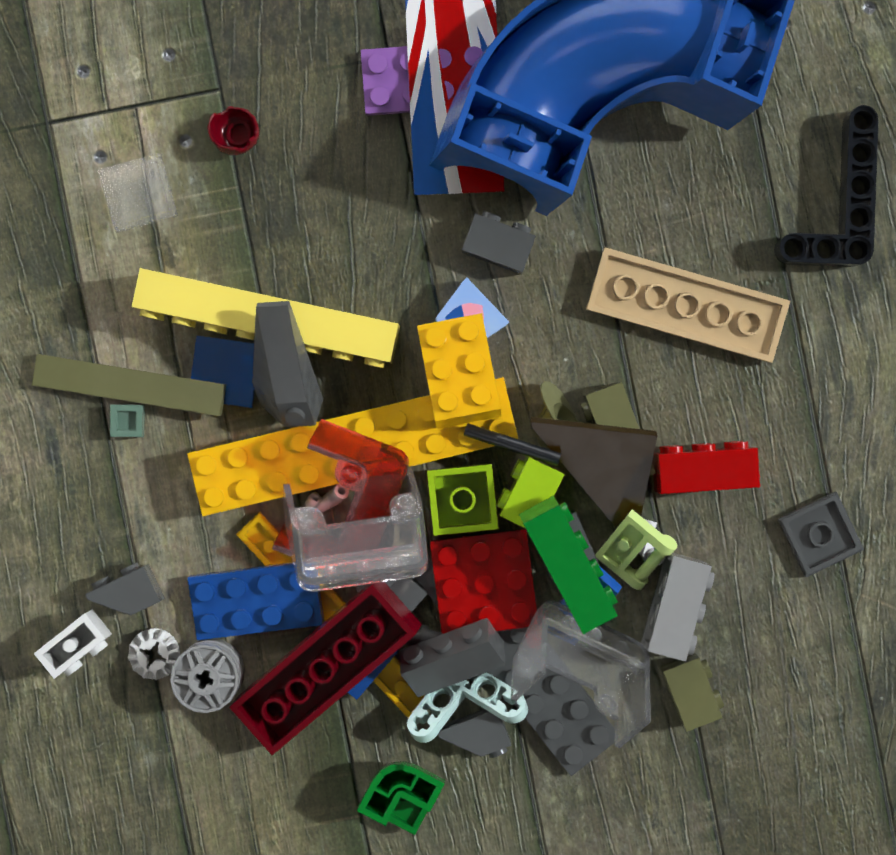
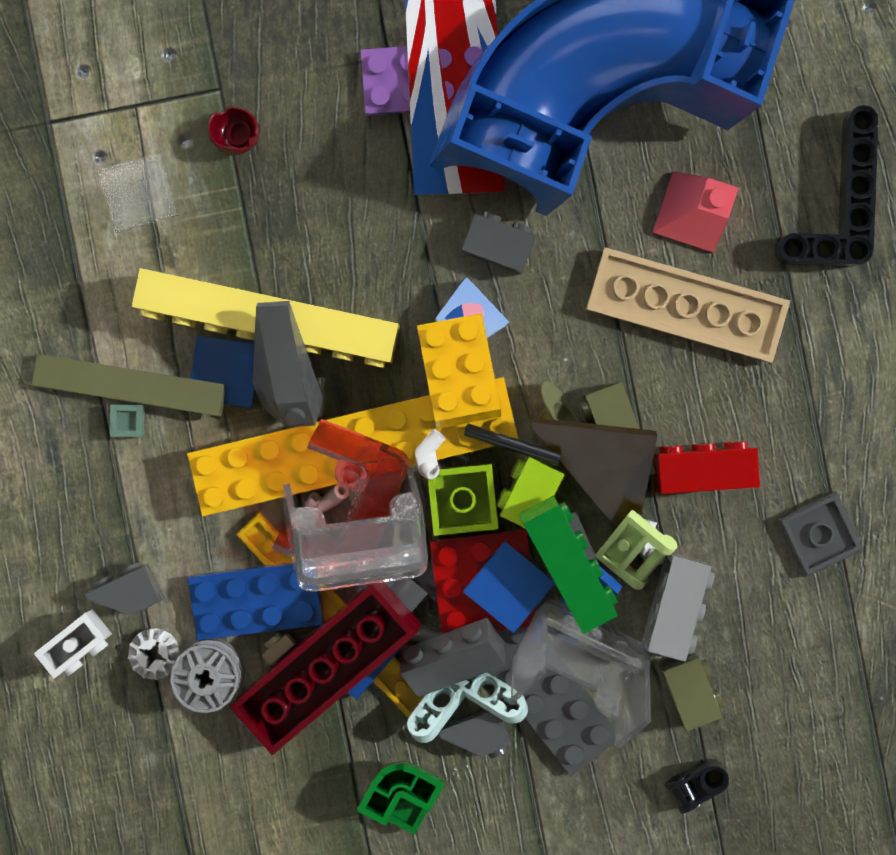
none -> dark tan plate [261,631,297,666]
none -> white arm [415,428,446,479]
none -> blue tile [463,541,555,633]
none -> coral slope [652,171,739,253]
none -> black piece [664,759,729,814]

